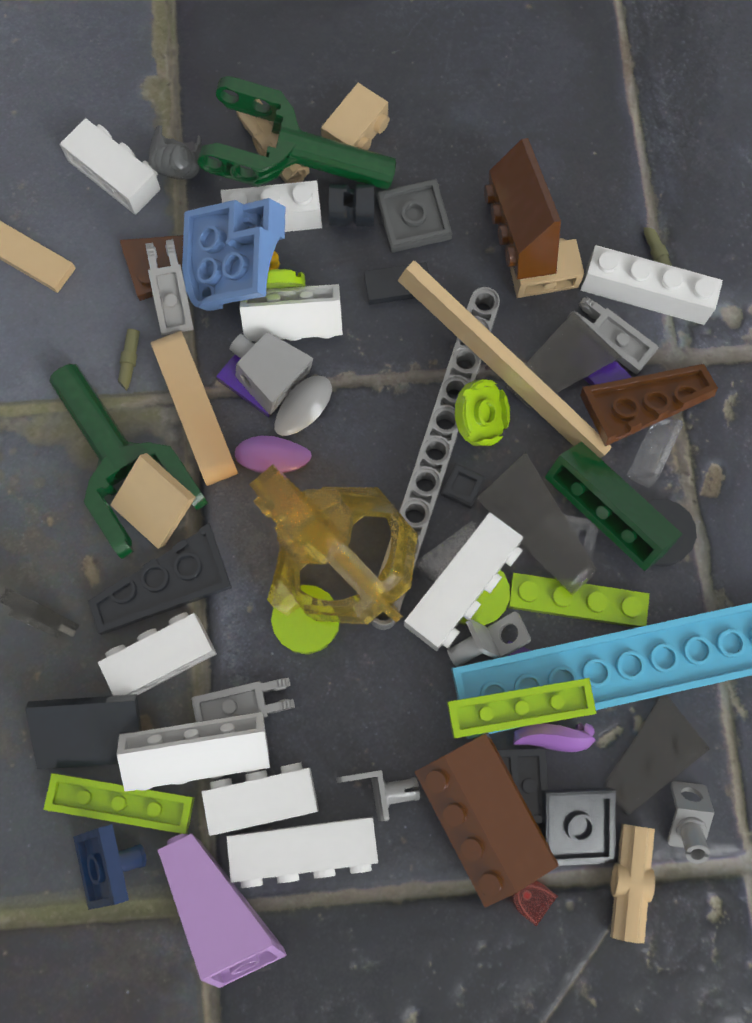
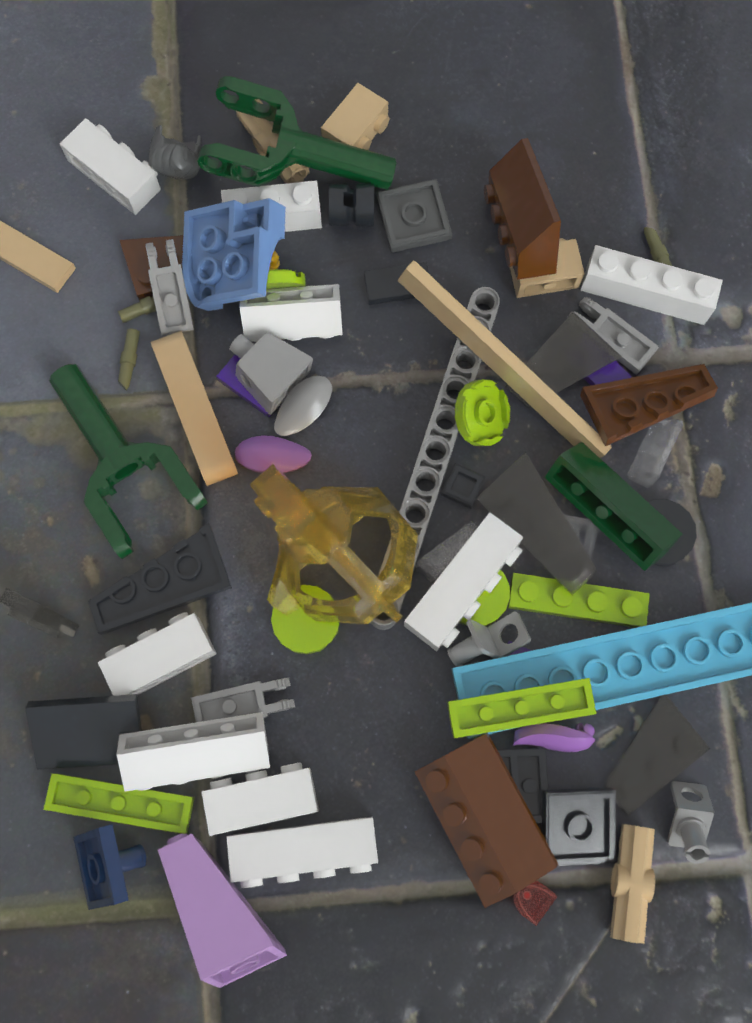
tan tile [110,453,196,549] -> none
light grey bracket [336,770,420,821] -> none
none -> olive piece [118,296,156,323]

